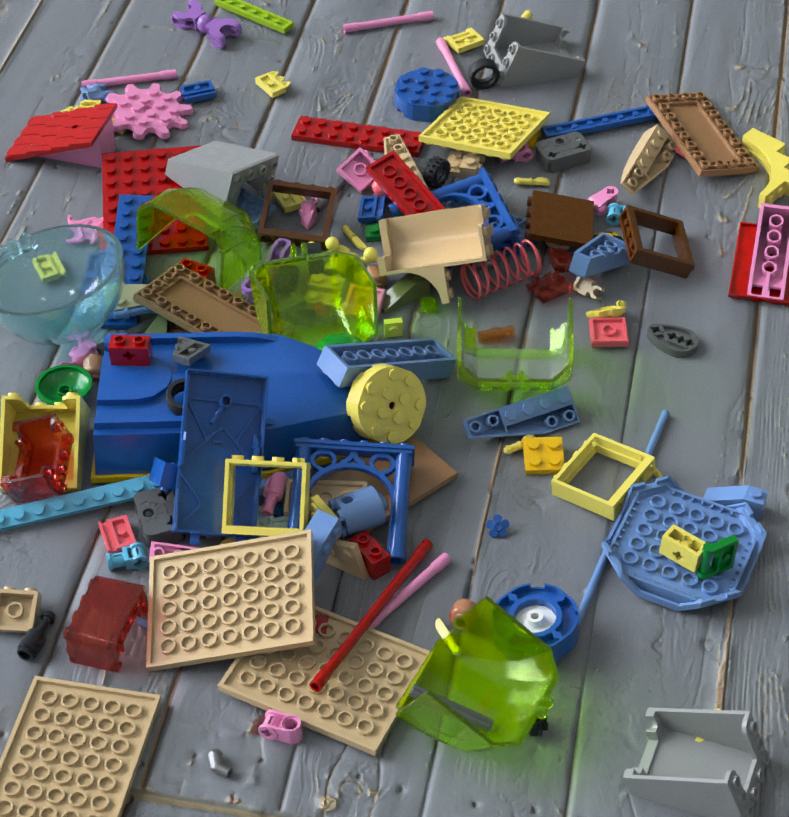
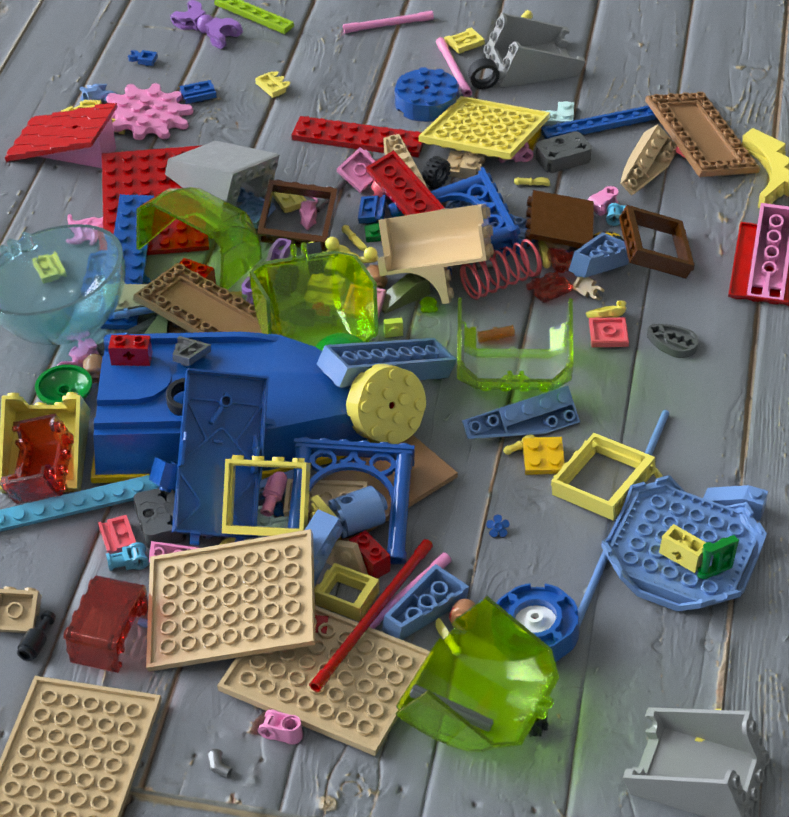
bright pink piece [82,69,177,89] -> none
none -> blue plate [128,50,158,66]
none -> light yellow window [314,563,380,622]
none -> medium blue wedge [382,564,469,640]
none -> light yellow piece [538,241,551,269]
none -> light aqua plate [541,101,574,126]

